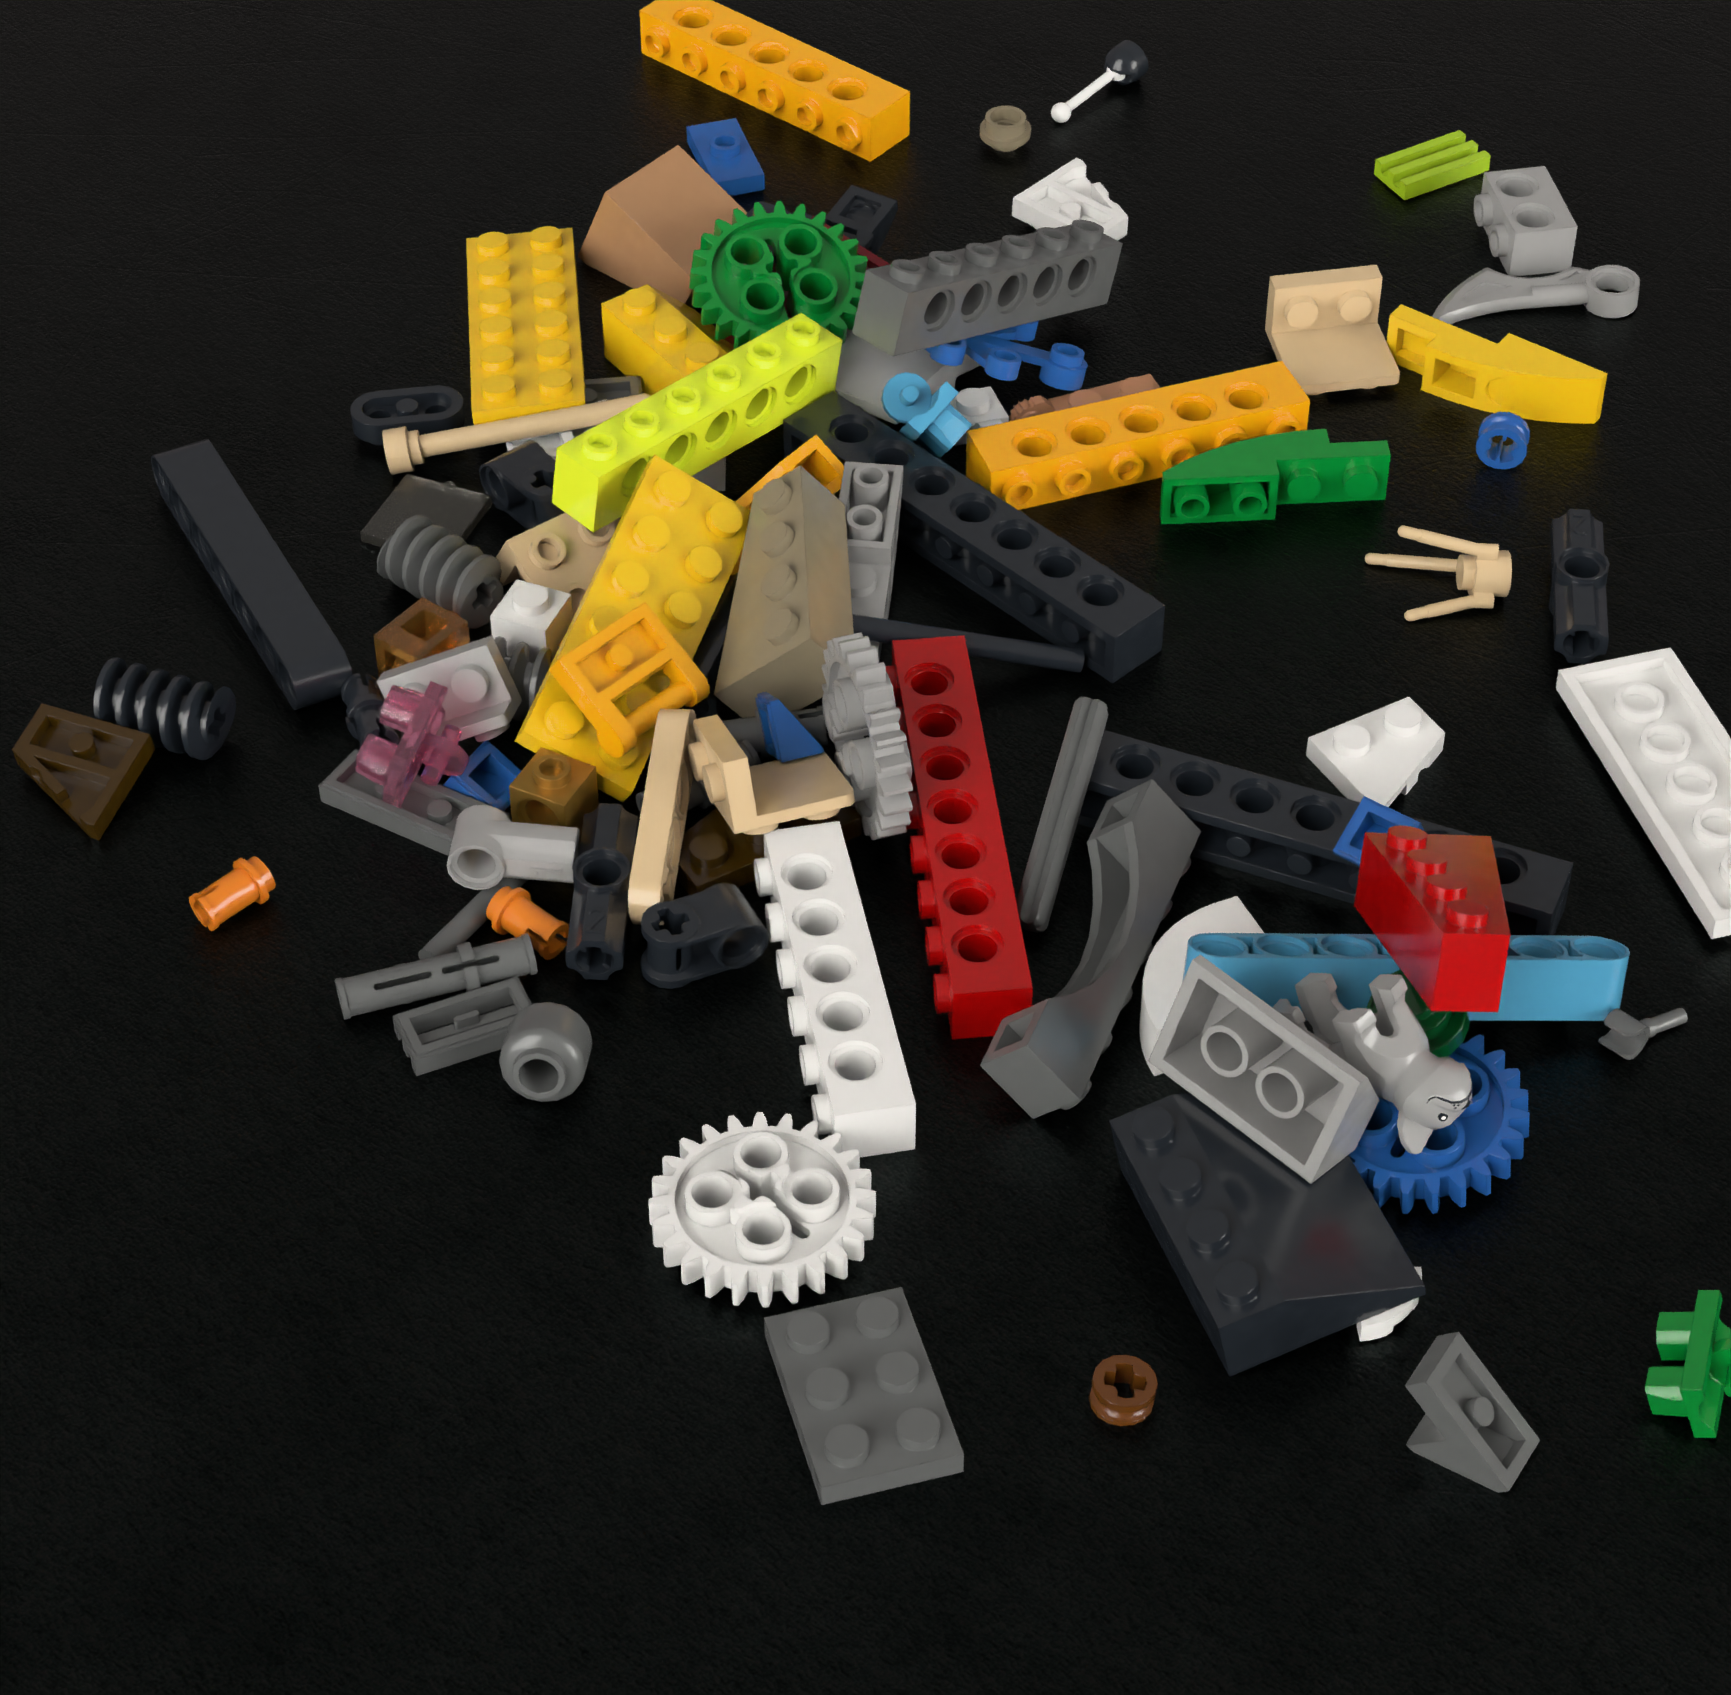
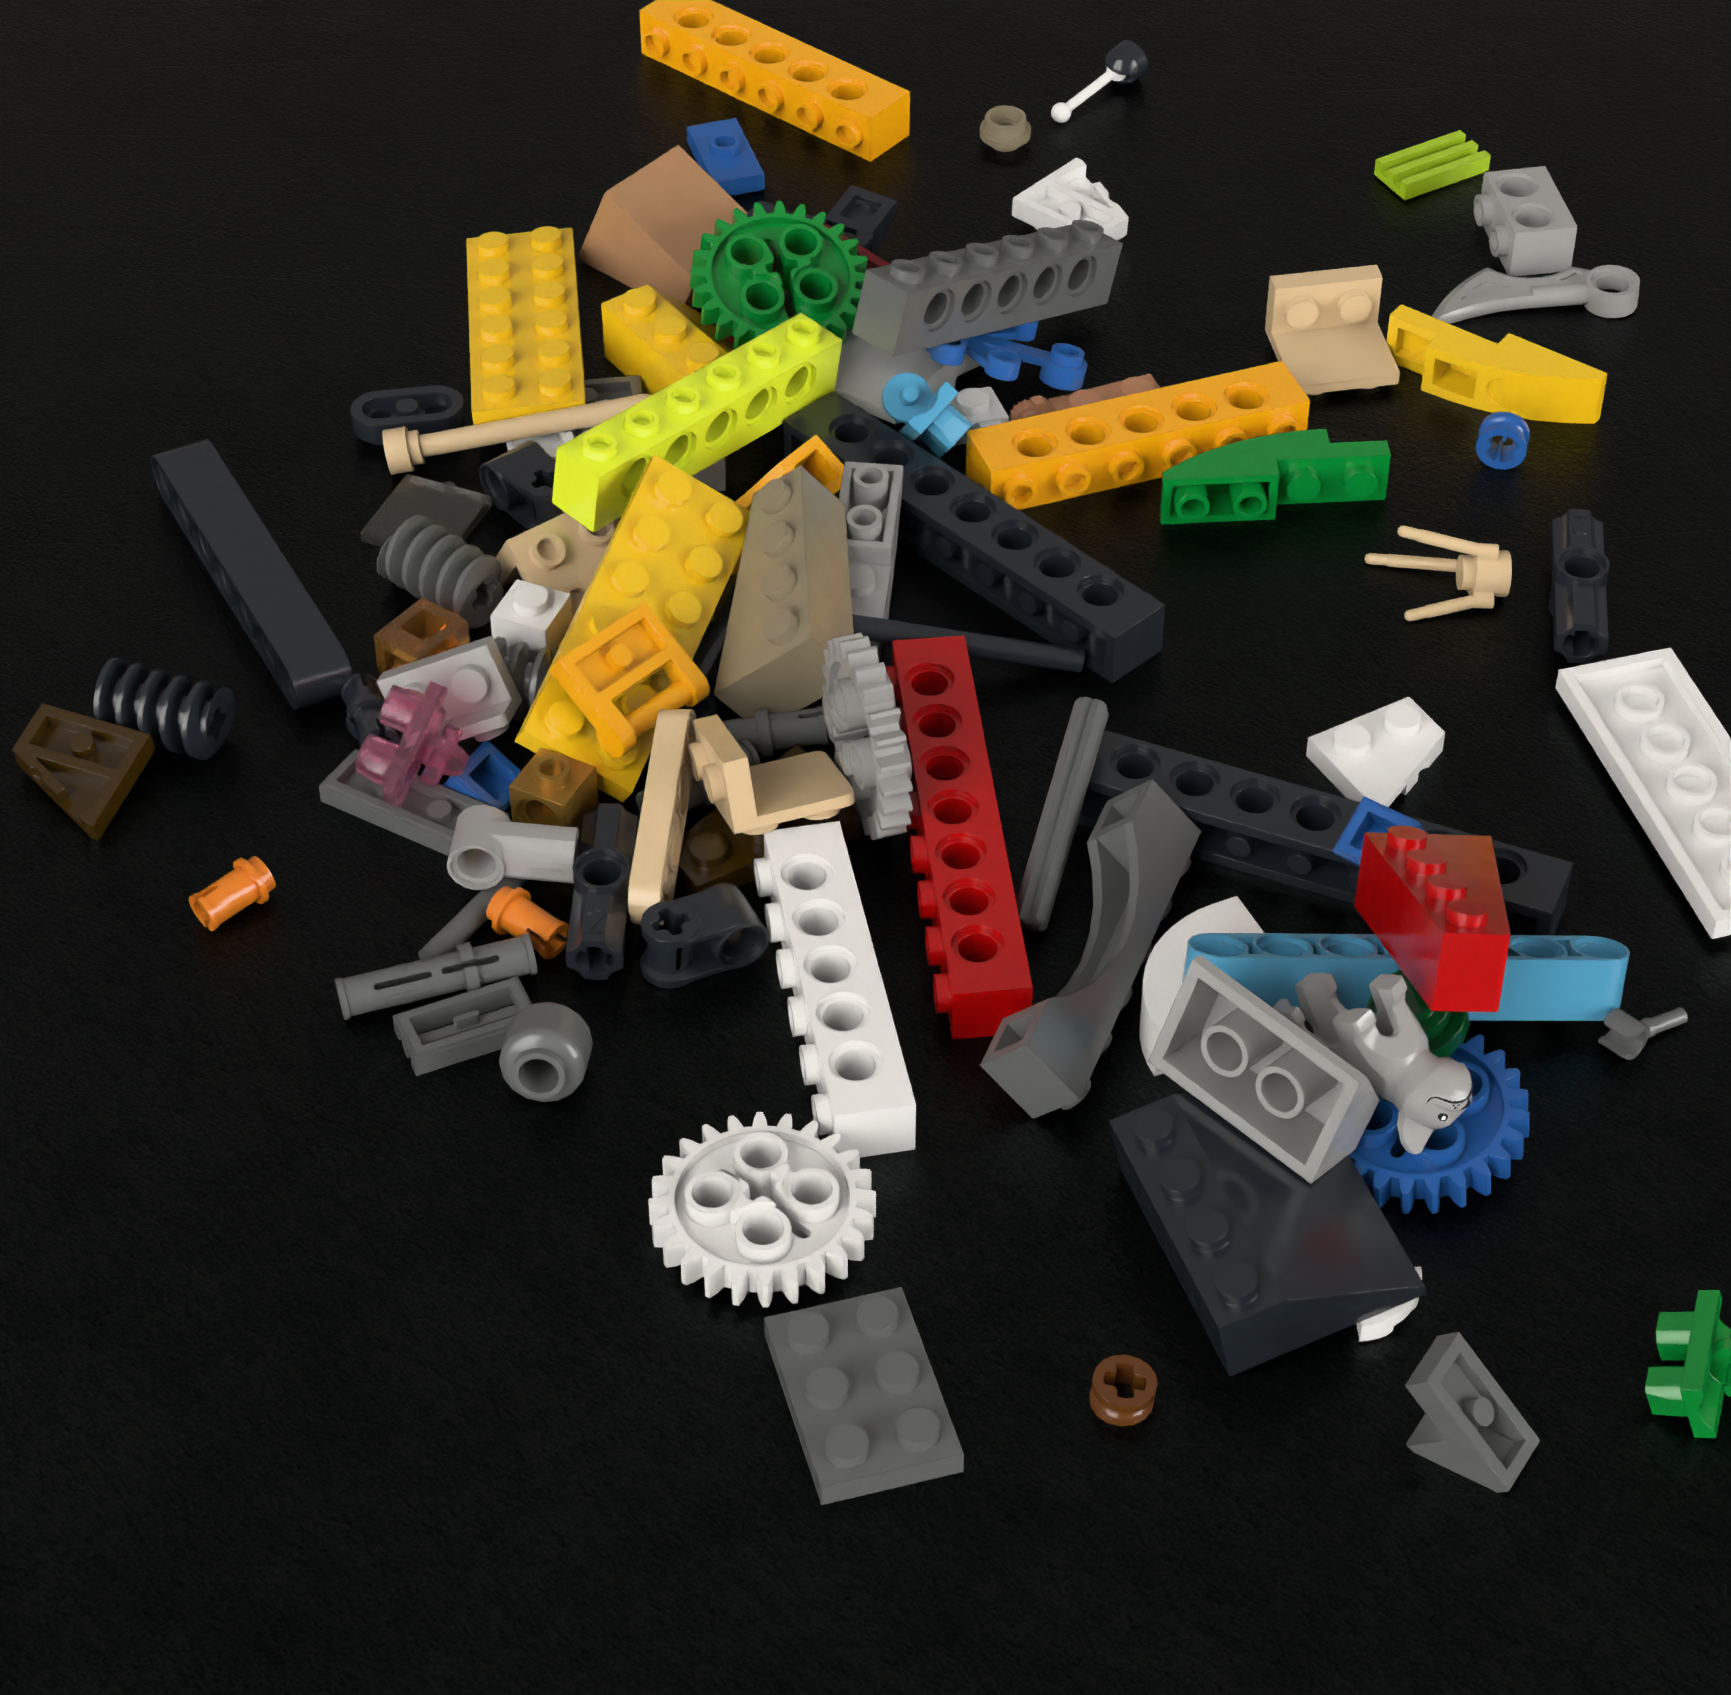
blue slope [755,692,824,762] -> none

